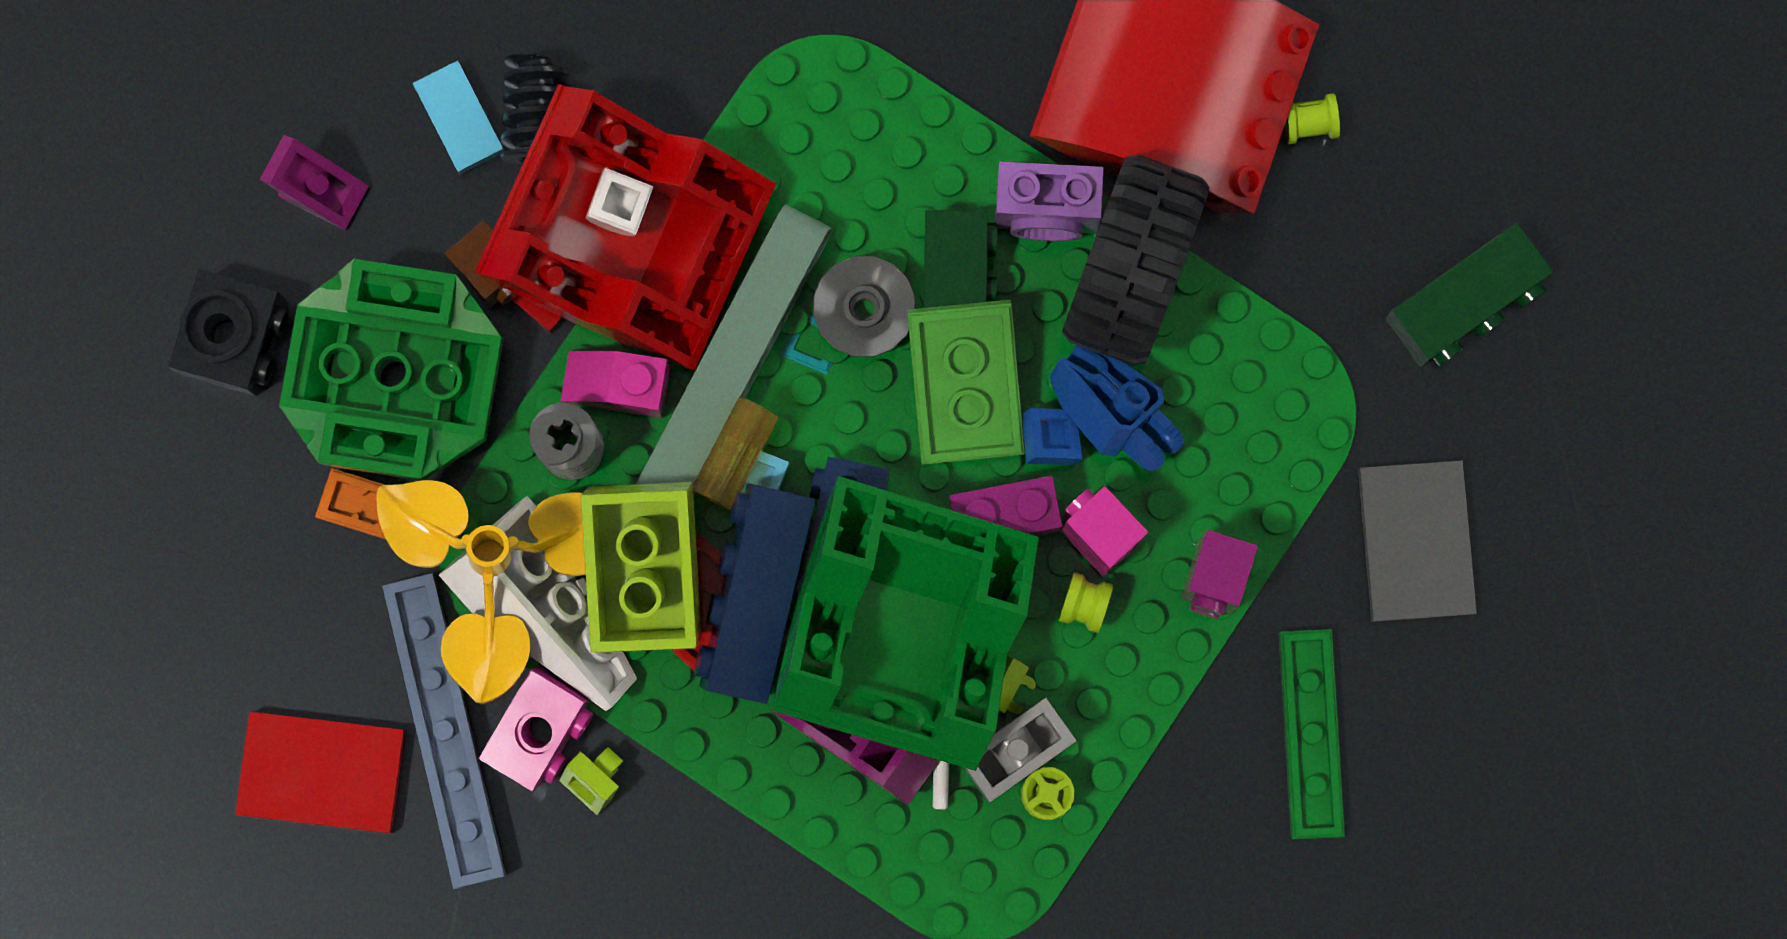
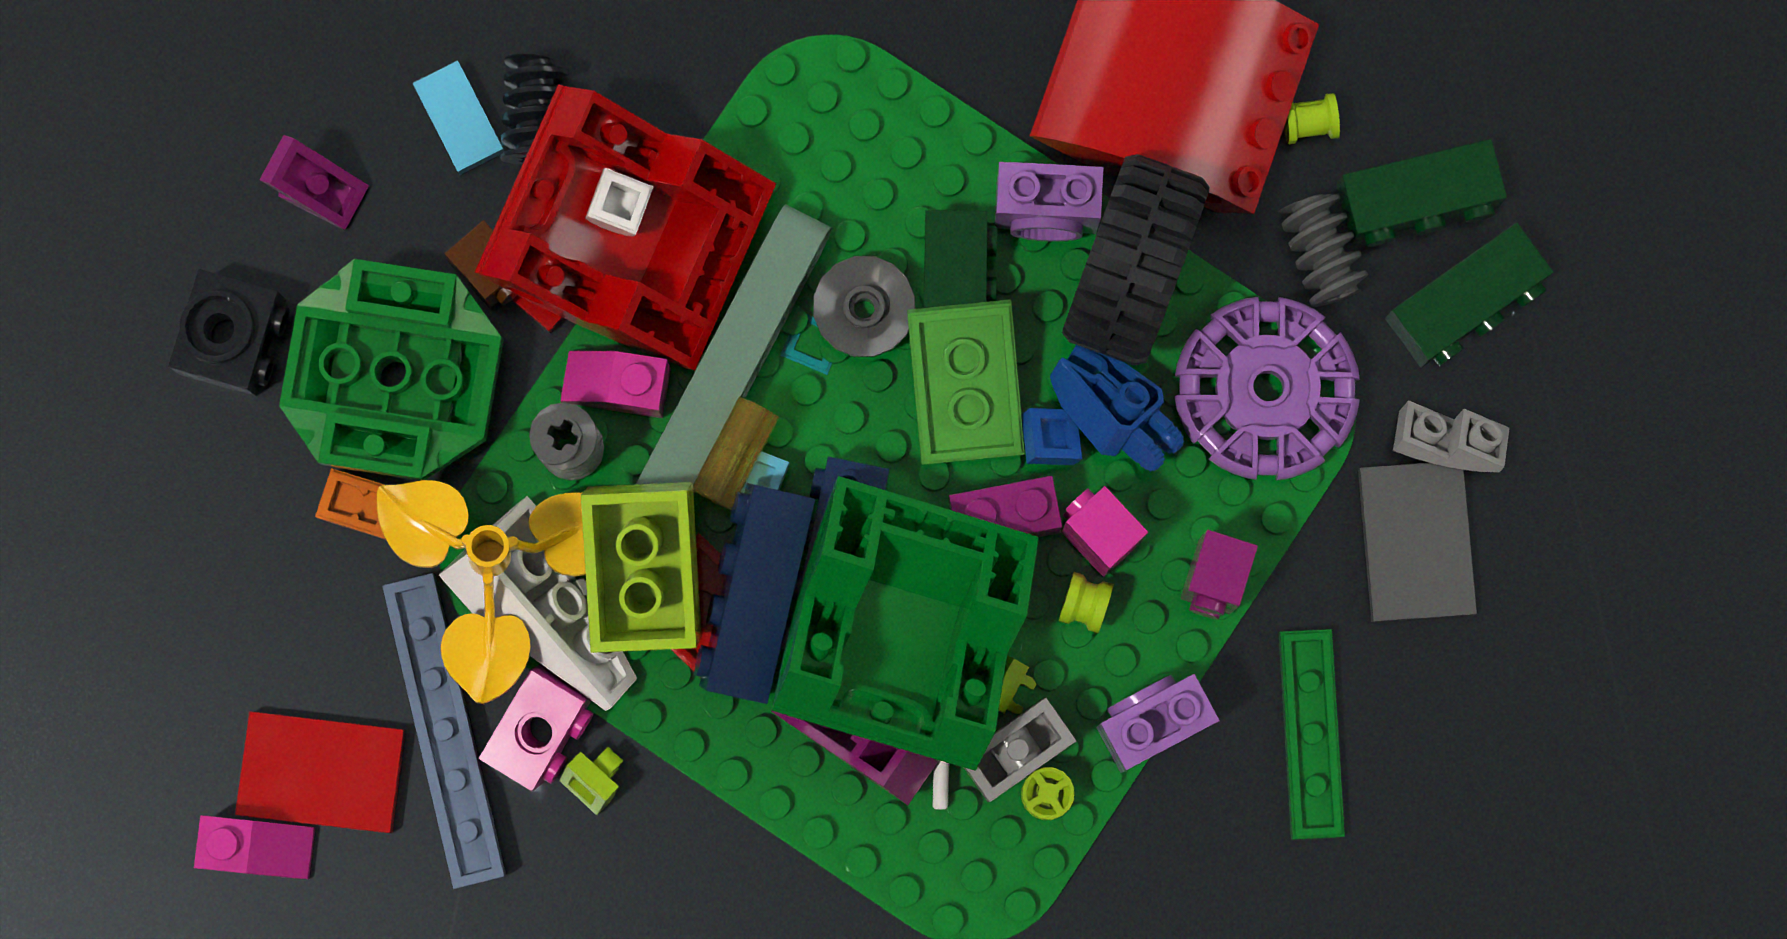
none -> dark pink slope [194,815,316,879]
none -> medium lavender brick [1096,674,1220,773]
none -> medium lavender plate [1174,296,1360,480]
none -> dark grey piece [1277,193,1369,308]
none -> dark green brick [1336,139,1507,247]
none -> light grey slope [1393,400,1510,473]

